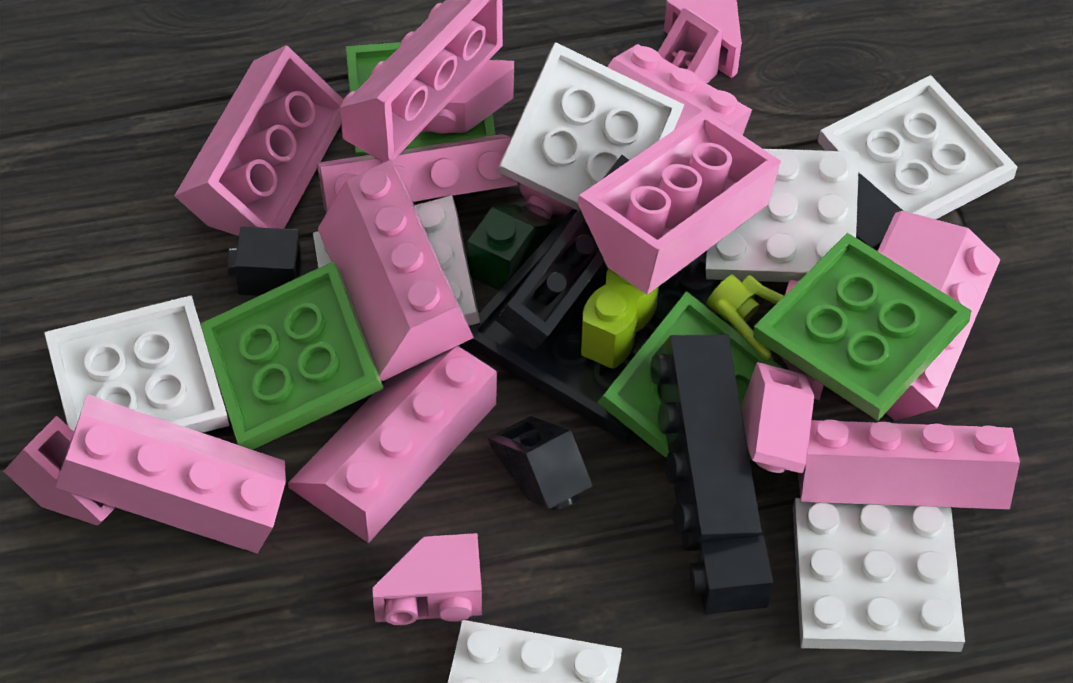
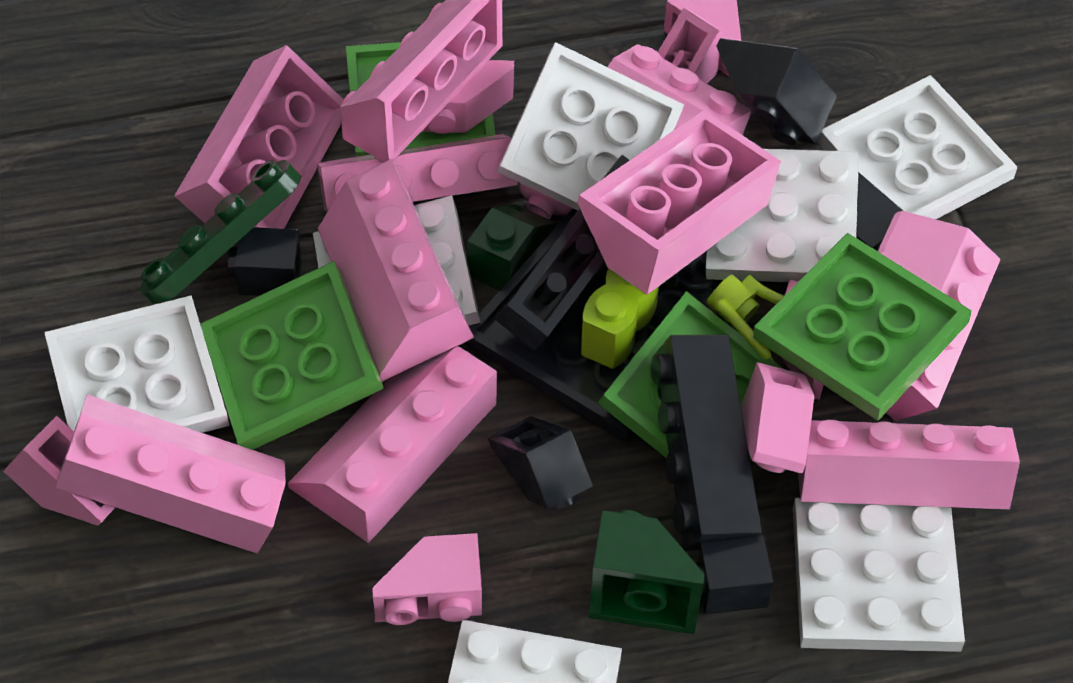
none -> dark green plate [140,160,301,305]
none -> dark green slope [589,510,705,634]
none -> black slope [716,38,837,145]

